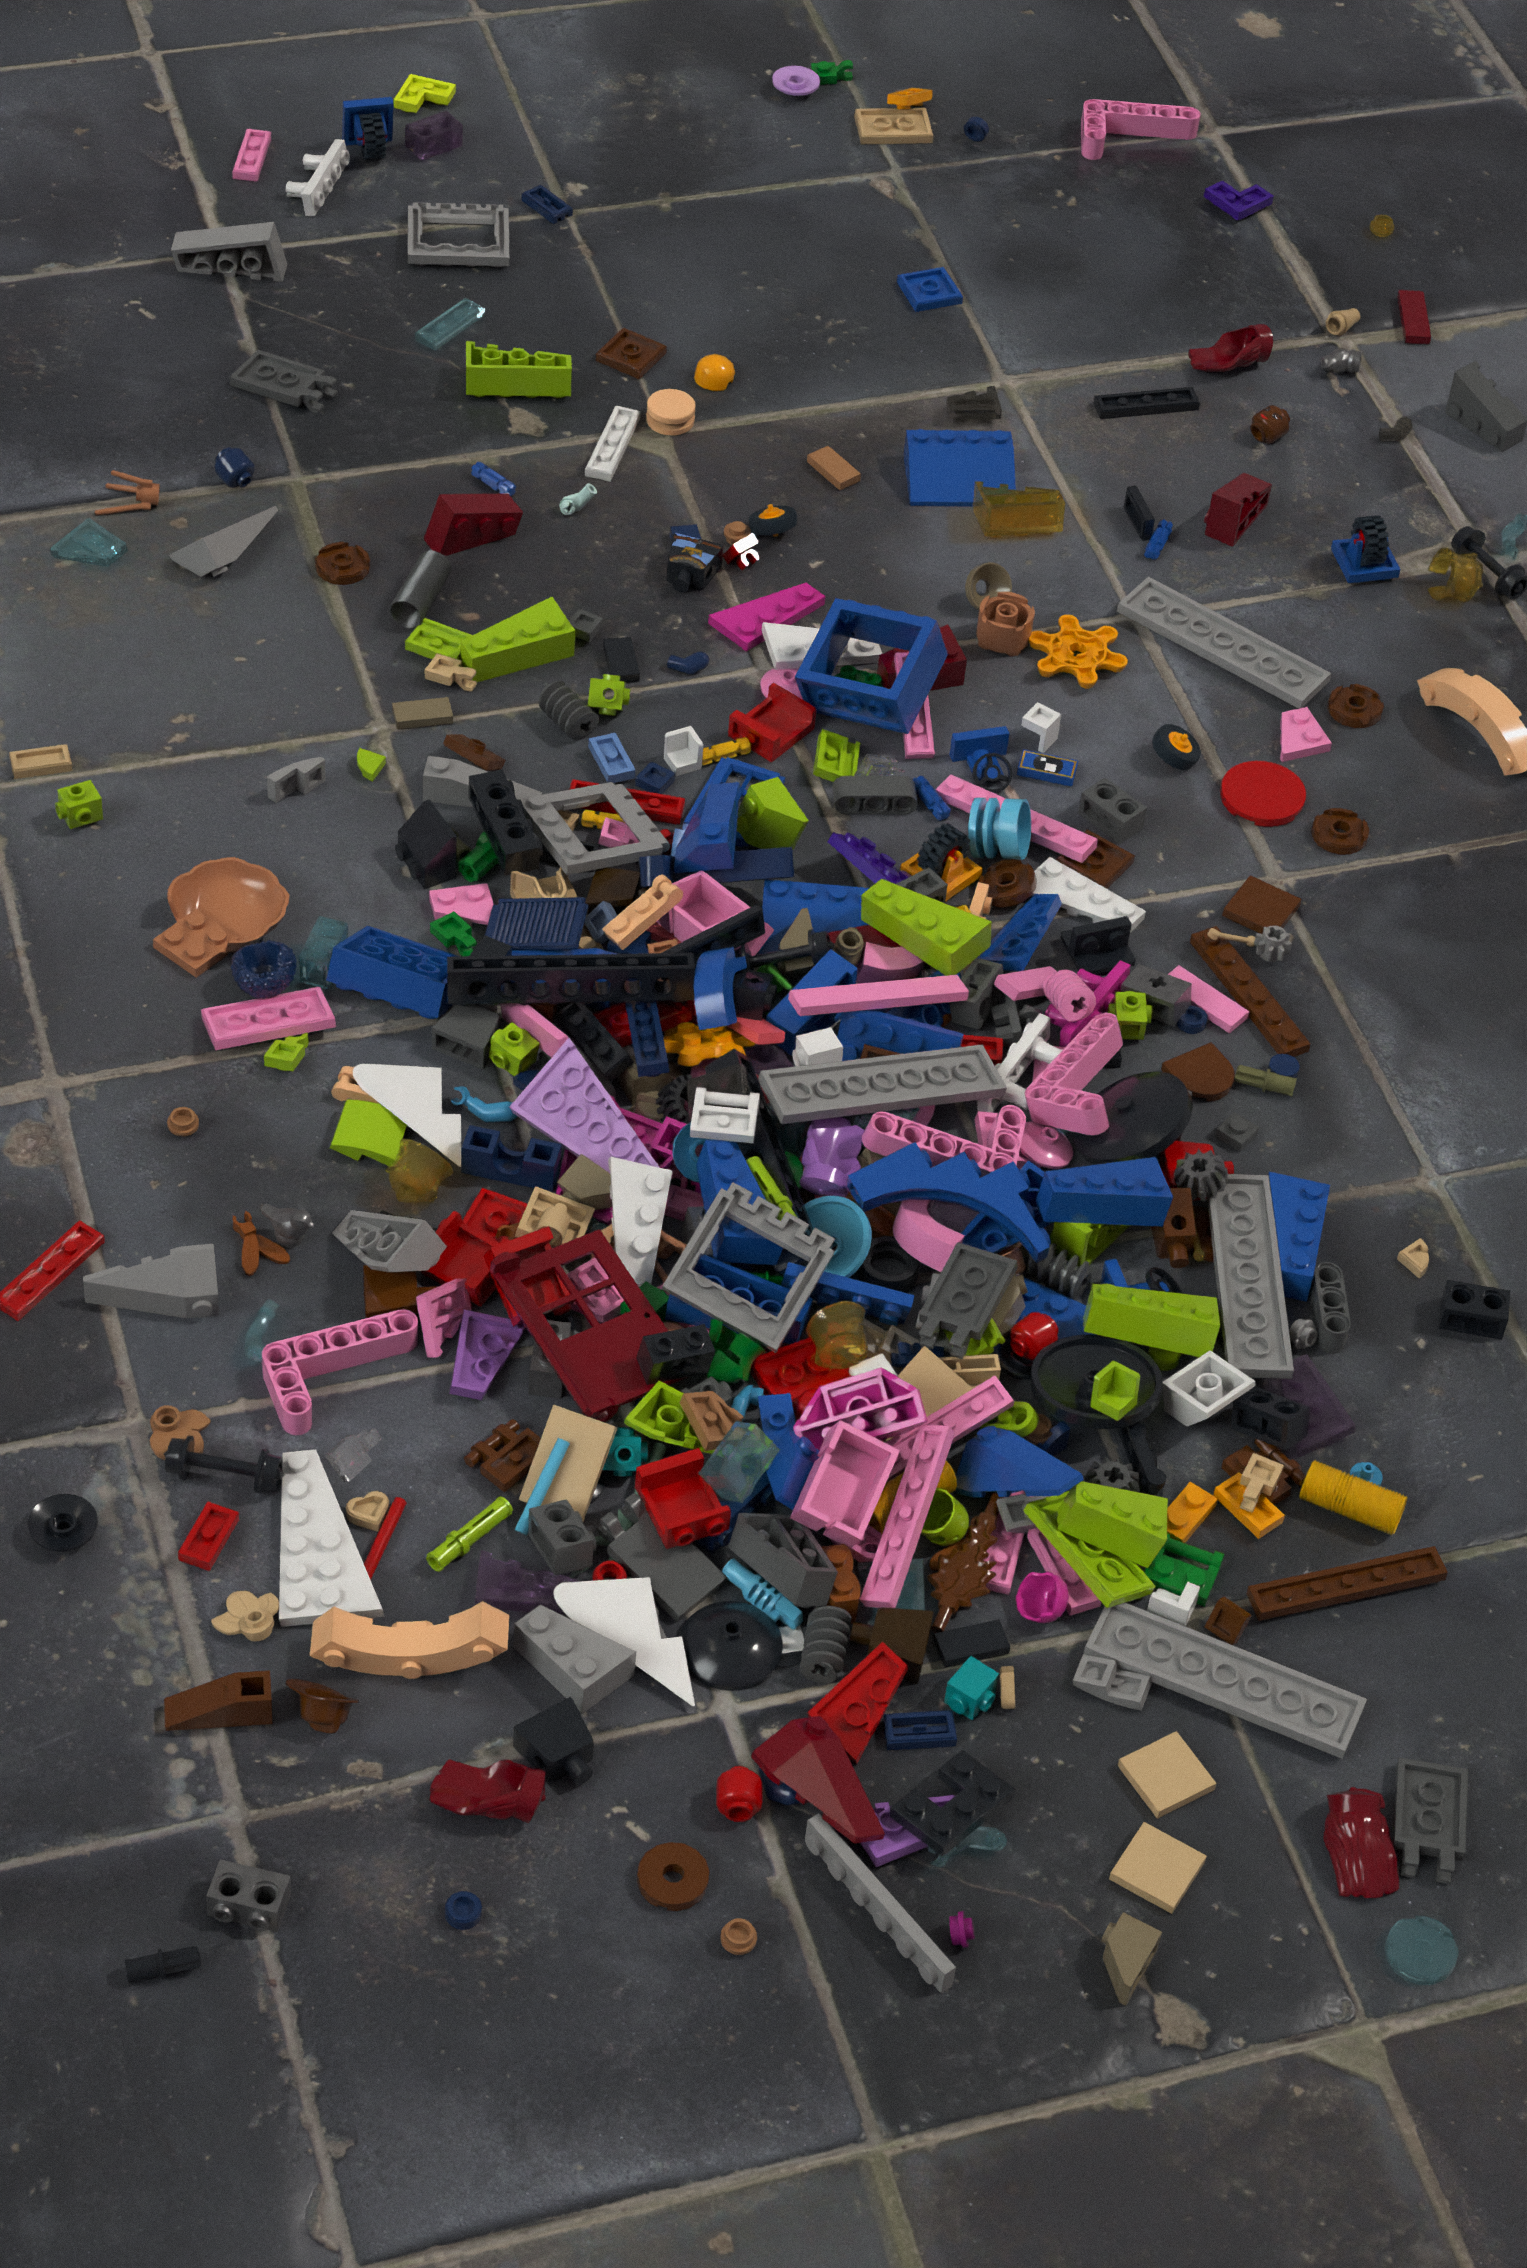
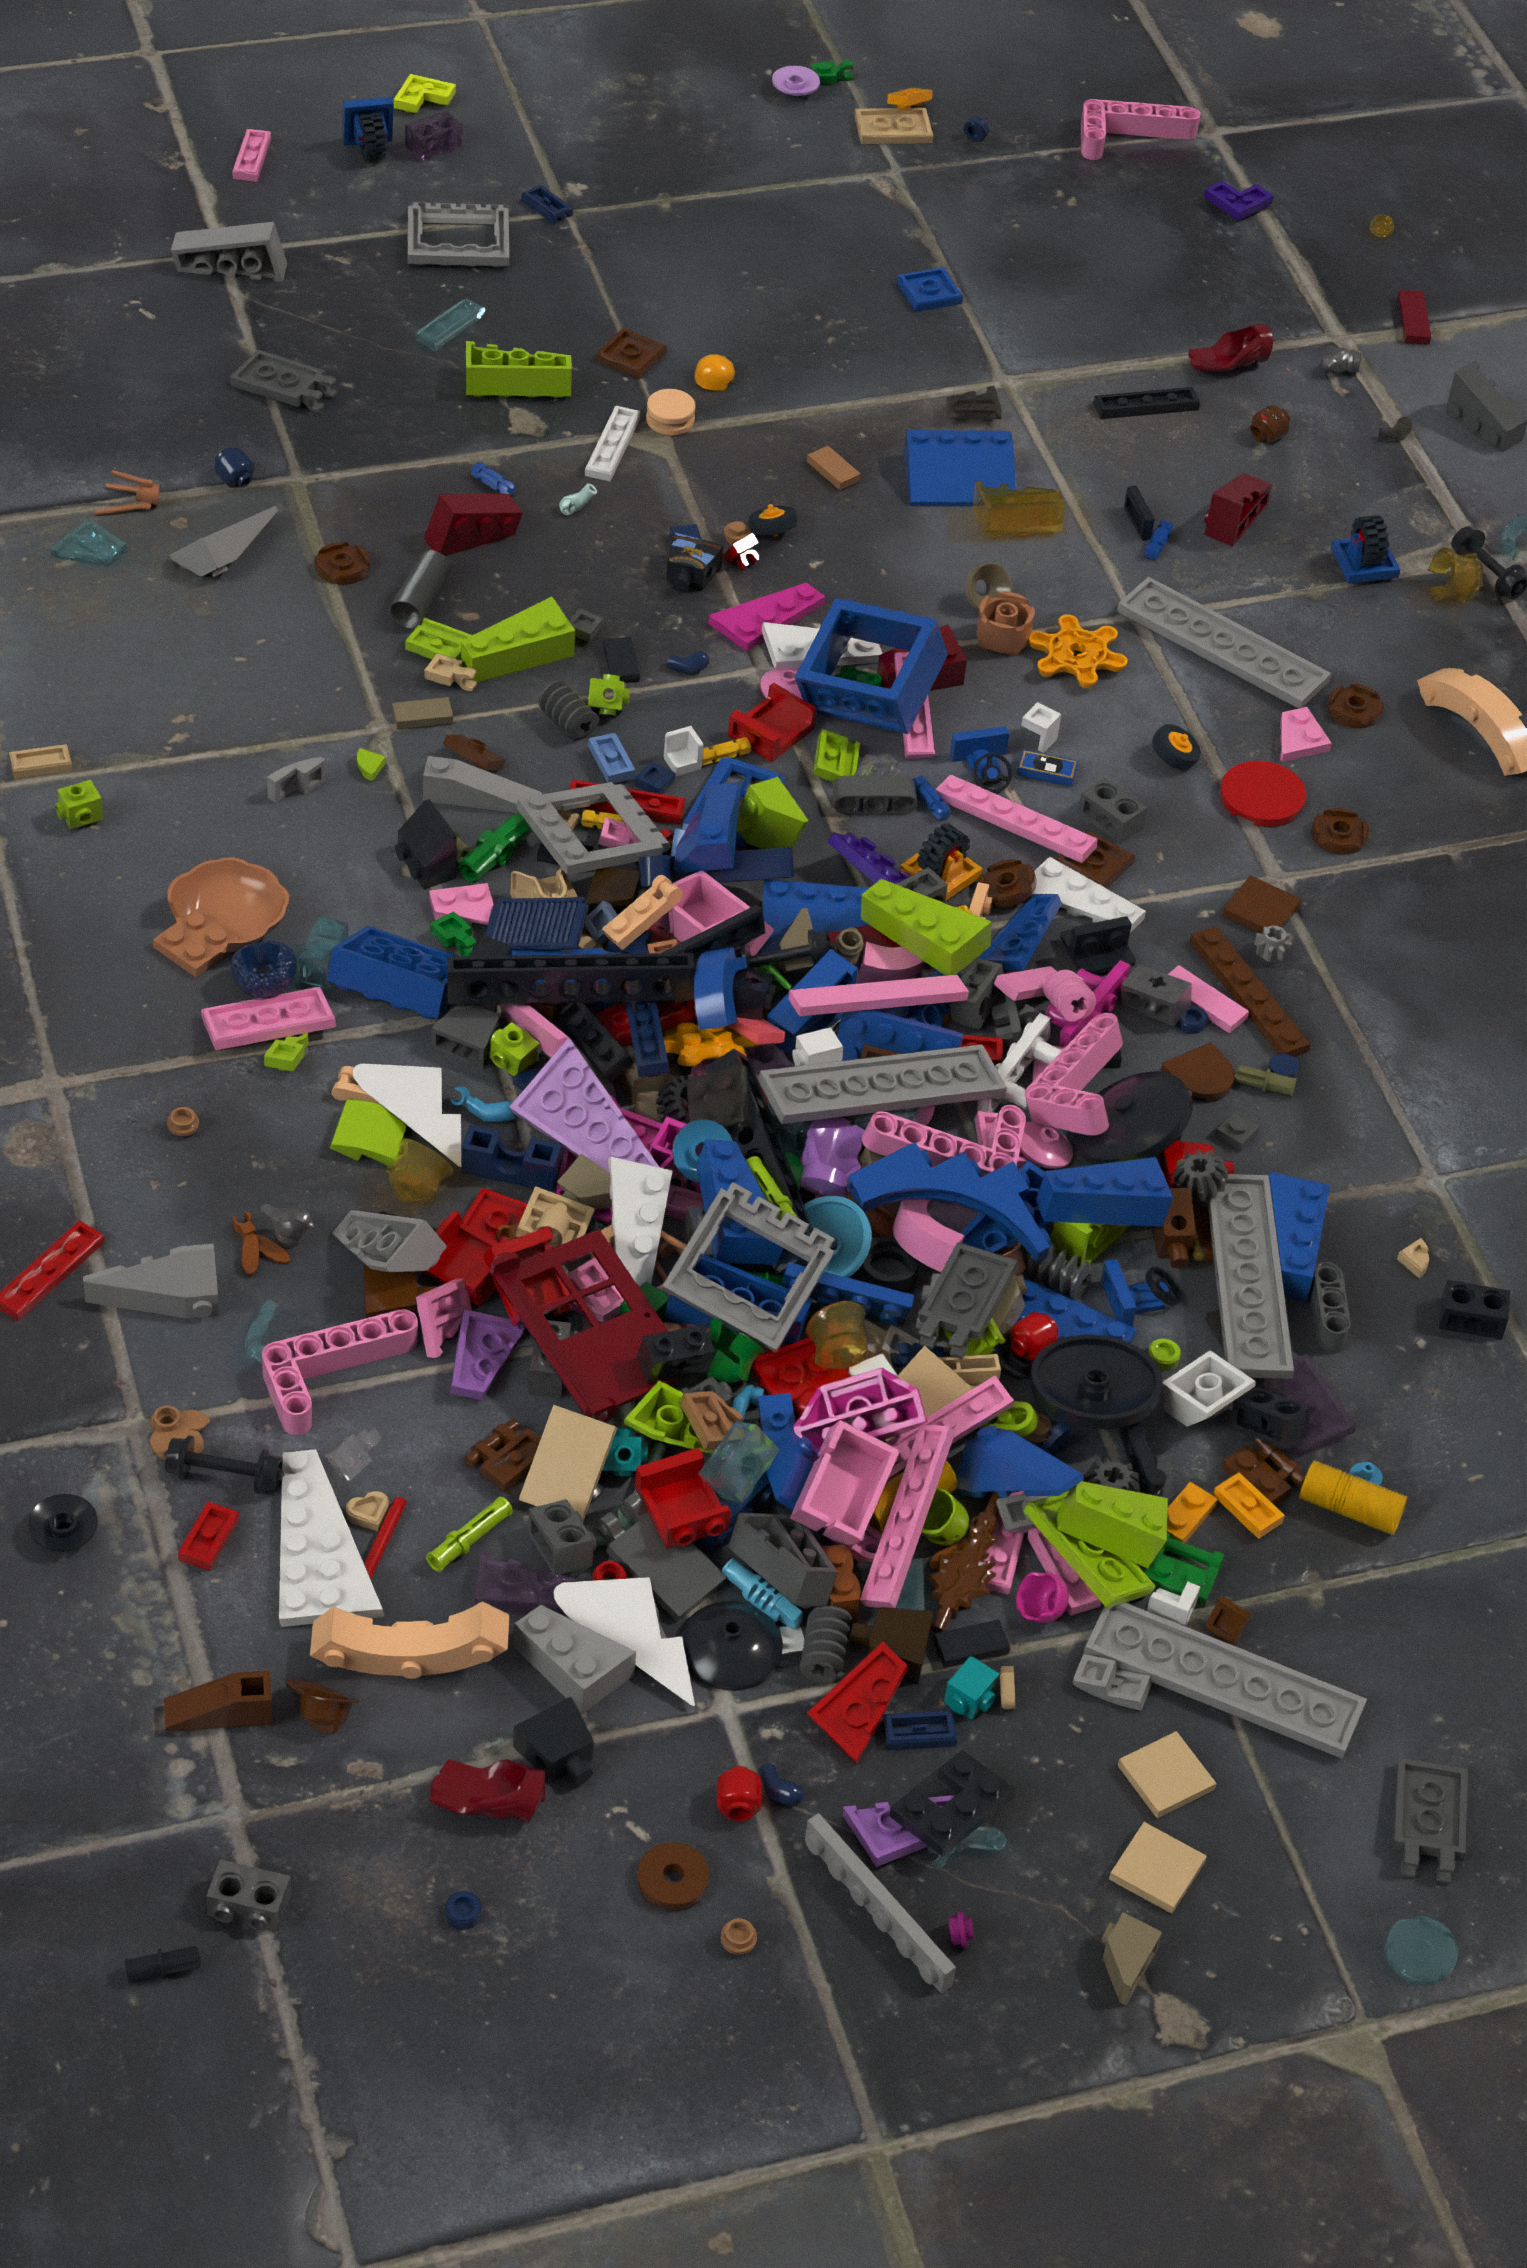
tan plate [211,1591,279,1641] -> none
white plate [286,139,350,216] -> none
black brick [468,769,543,876] -> none
medium azure bar [515,1438,570,1536] -> none
white plate [690,1087,760,1143] -> none
dark red wedge [751,1716,885,1843] -> none
medium azure wheel [968,797,1031,860] -> none
lime wedge [1083,1284,1220,1357] -> none
lime panel [1090,1360,1140,1421] -> none
lime brick [1108,991,1152,1040] -> none
tan hinge [1207,928,1256,947] -> none
tan plate [1240,1453,1284,1513] -> none
reddish brown plate [1246,1546,1448,1621] -> none
light grey plate [1289,1319,1318,1349] -> none
dark red hair [1323,1787,1400,1899] -> none
tan cone [1326,308,1360,336] -> none

